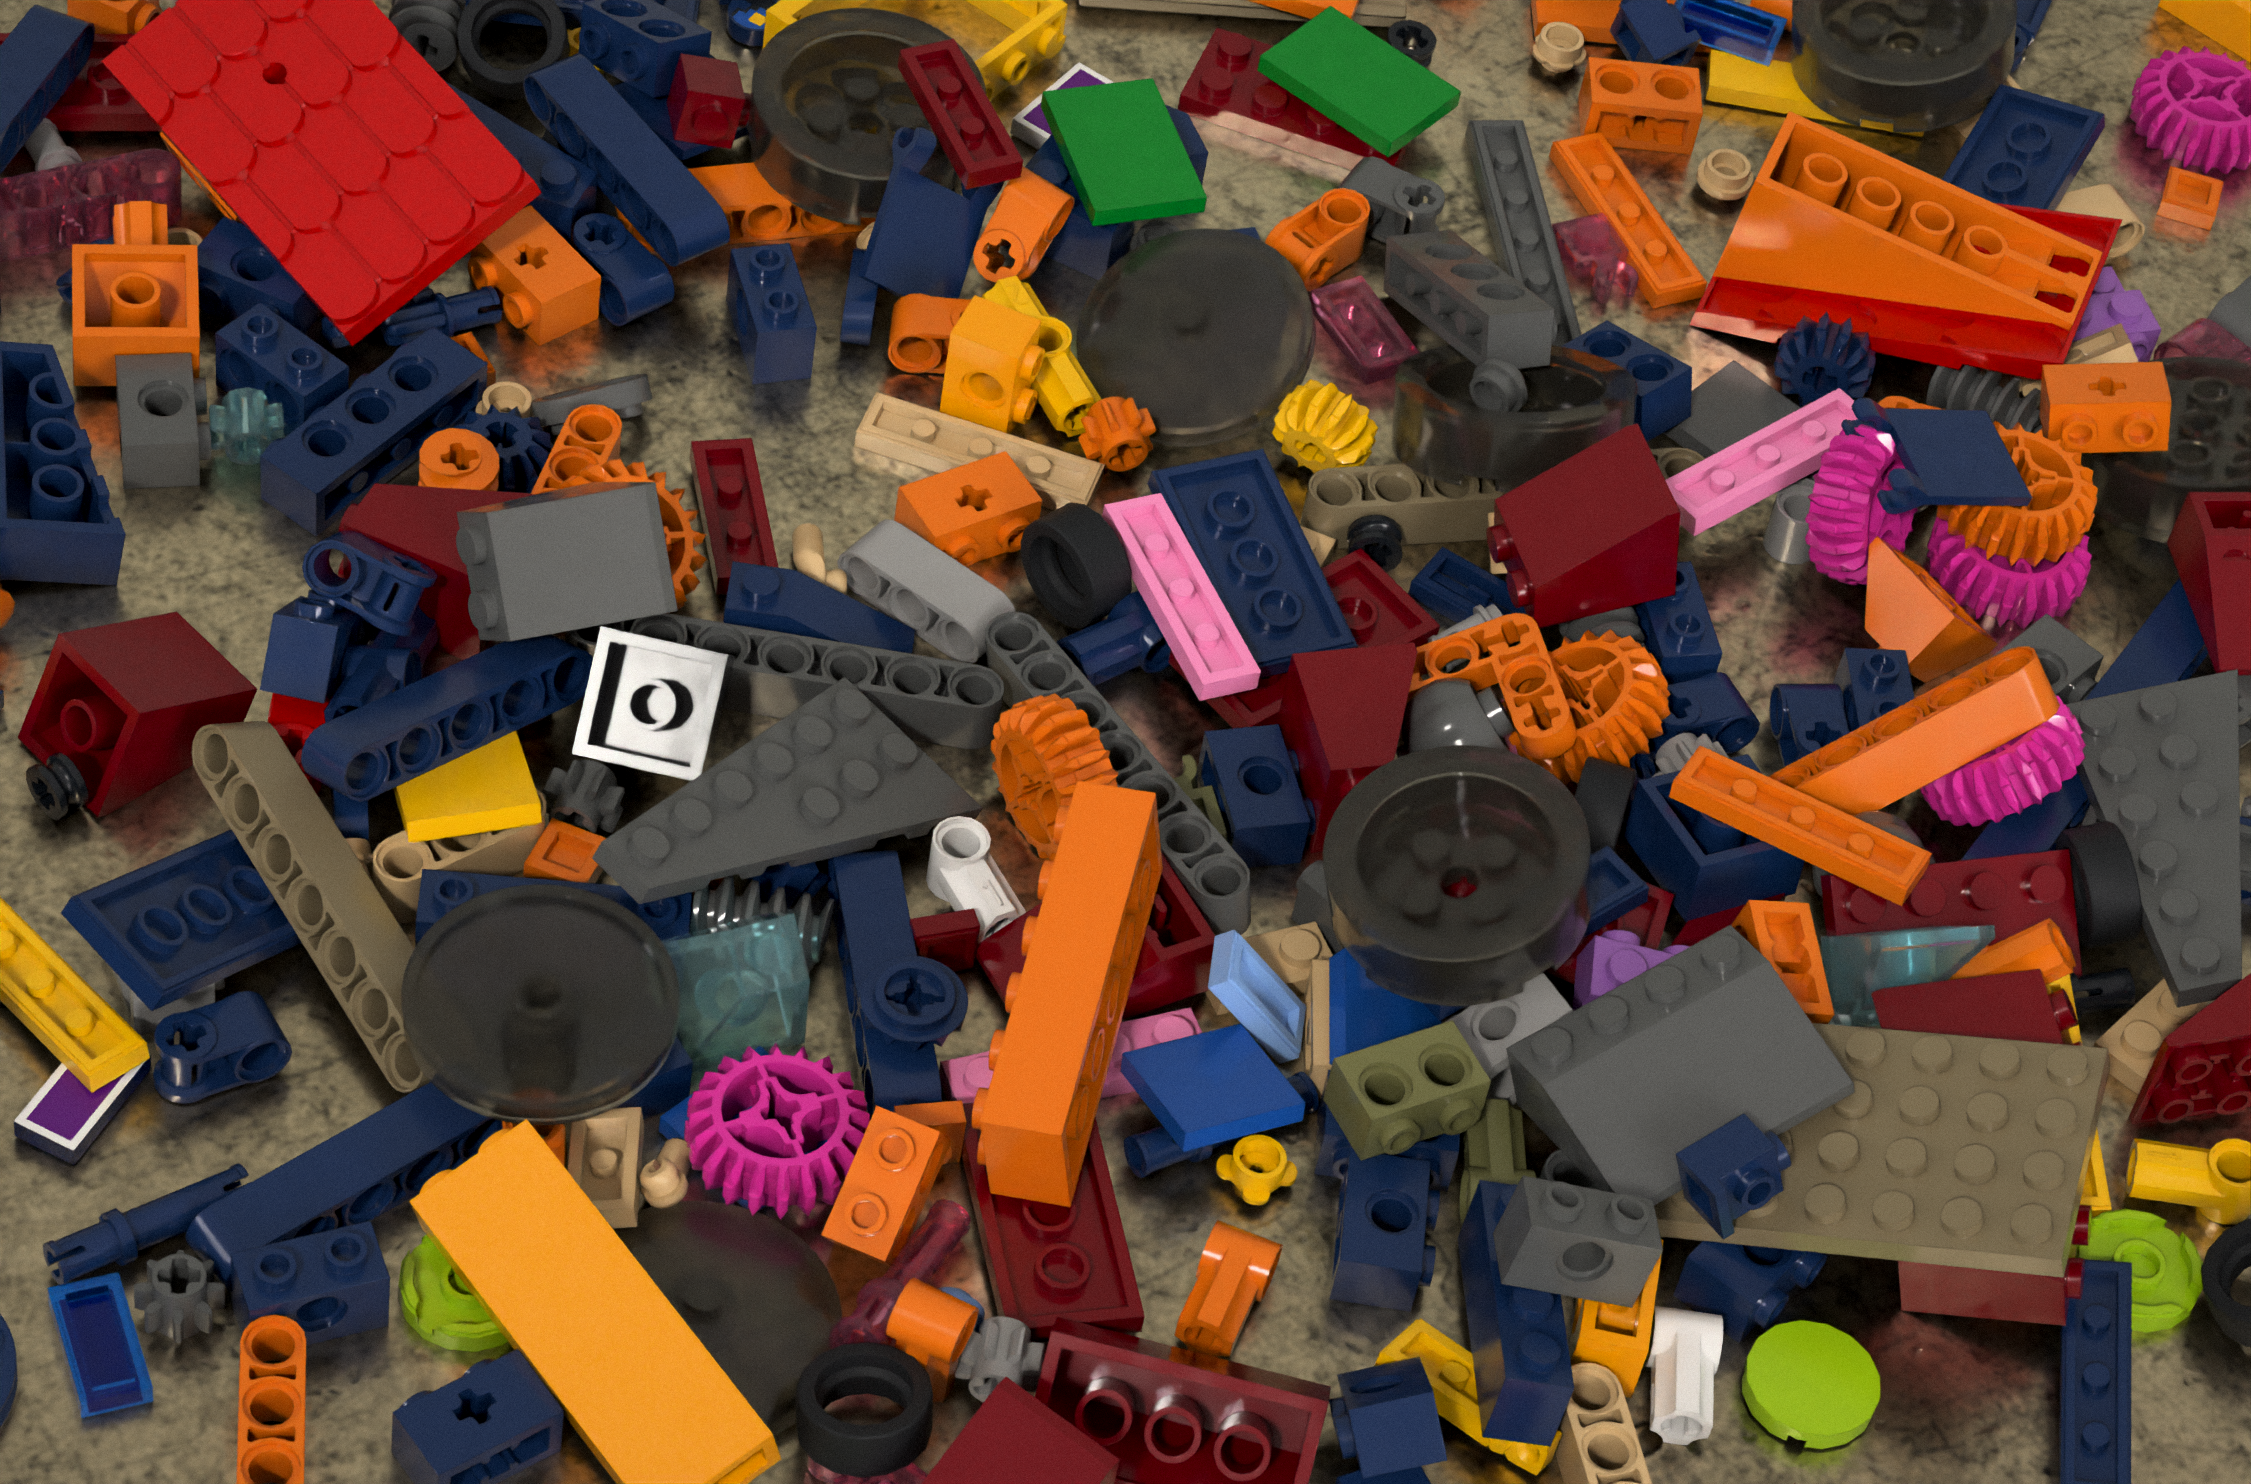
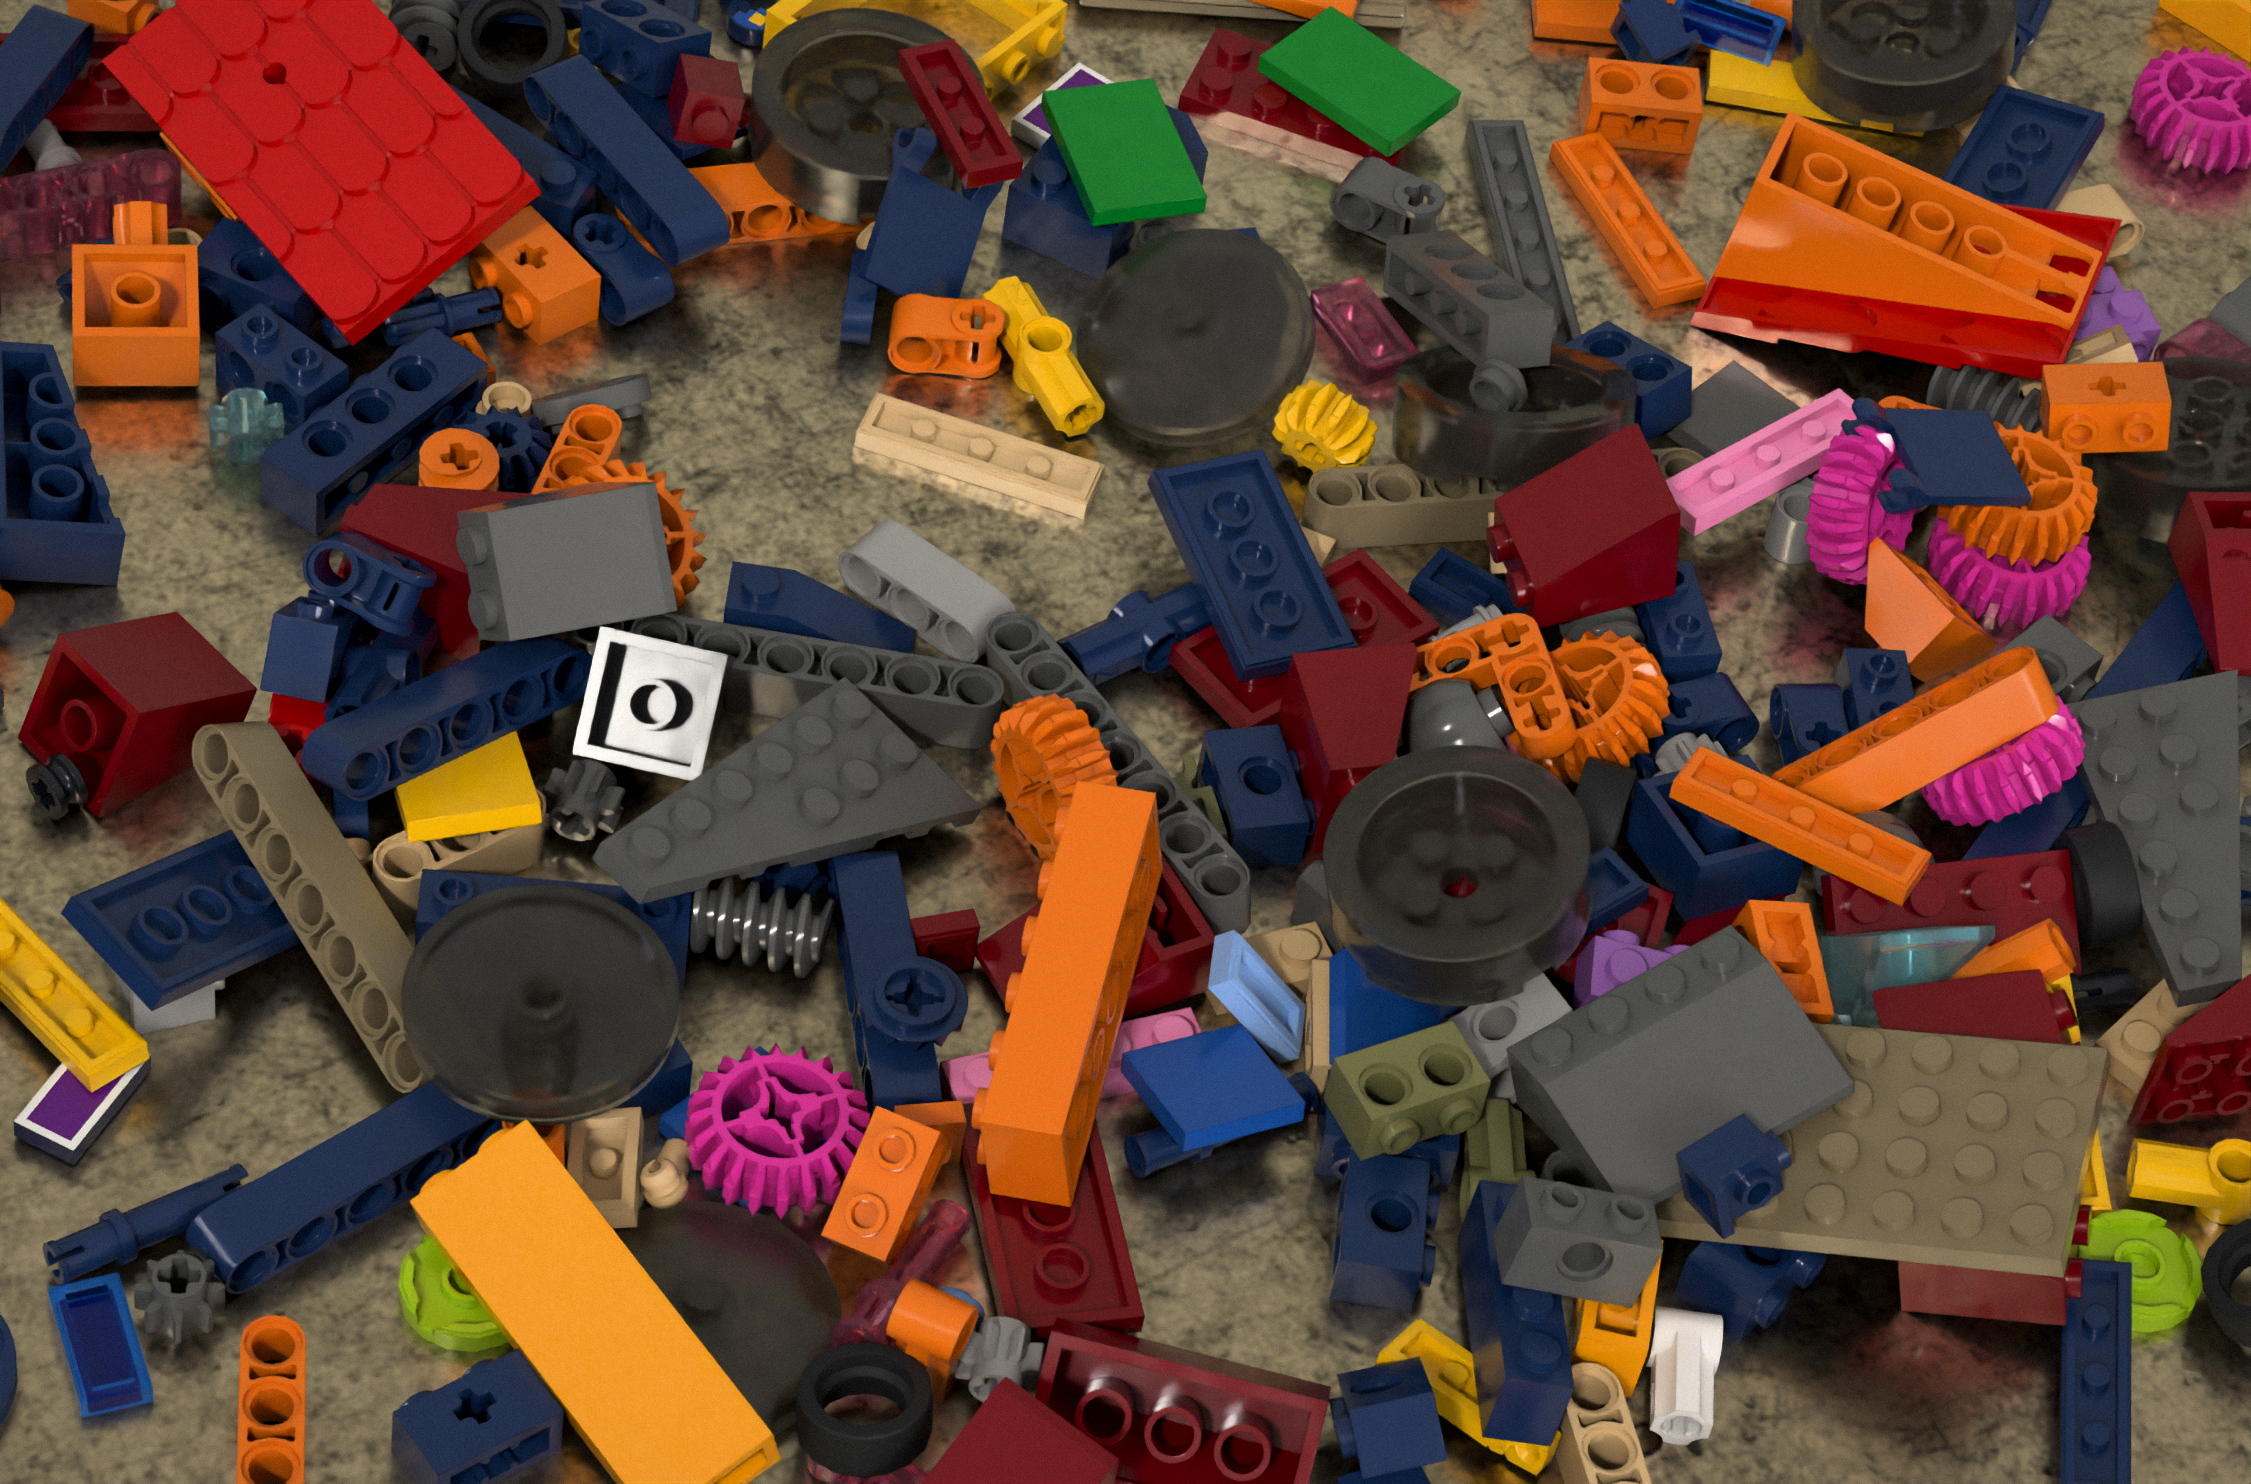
dark grey brick [115,353,211,489] -> none
dark blue piece [153,991,292,1104] -> none
dark blue brick [230,1221,390,1346] -> none
orange plate [523,817,606,884] -> none
clear light blue slope [644,912,810,1074] -> none
dark red plate [690,438,779,595] -> none
dark blue brick [726,243,817,385] -> none
tan arm [792,523,847,595] -> none
orange brick [894,451,1042,568] -> none
white piece [926,816,1026,944] -> none
light orange brick [939,295,1045,434] -> none
orange piece [973,167,1075,283] -> none
black tyre [1021,503,1132,629] -> none
orange gear [1078,396,1157,472] -> none
bright pink plate [1102,493,1261,701] -> none
orange piece [1174,1220,1283,1357] -> none
yellow plate [1216,1134,1297,1206] -> none
orange piece [1263,188,1370,292] -> none
black bush [1347,515,1403,573] -> none
black bush [1386,20,1437,68] -> none
tan plate [1532,22,1586,73] -> none
clear pink plate [1552,212,1639,304] -> none
tan plate [1696,149,1754,200] -> none
lime tile [1742,1320,1880,1449] -> none
dark blue gear [1774,312,1876,408] -> none
orange tile [2156,166,2224,231] -> none

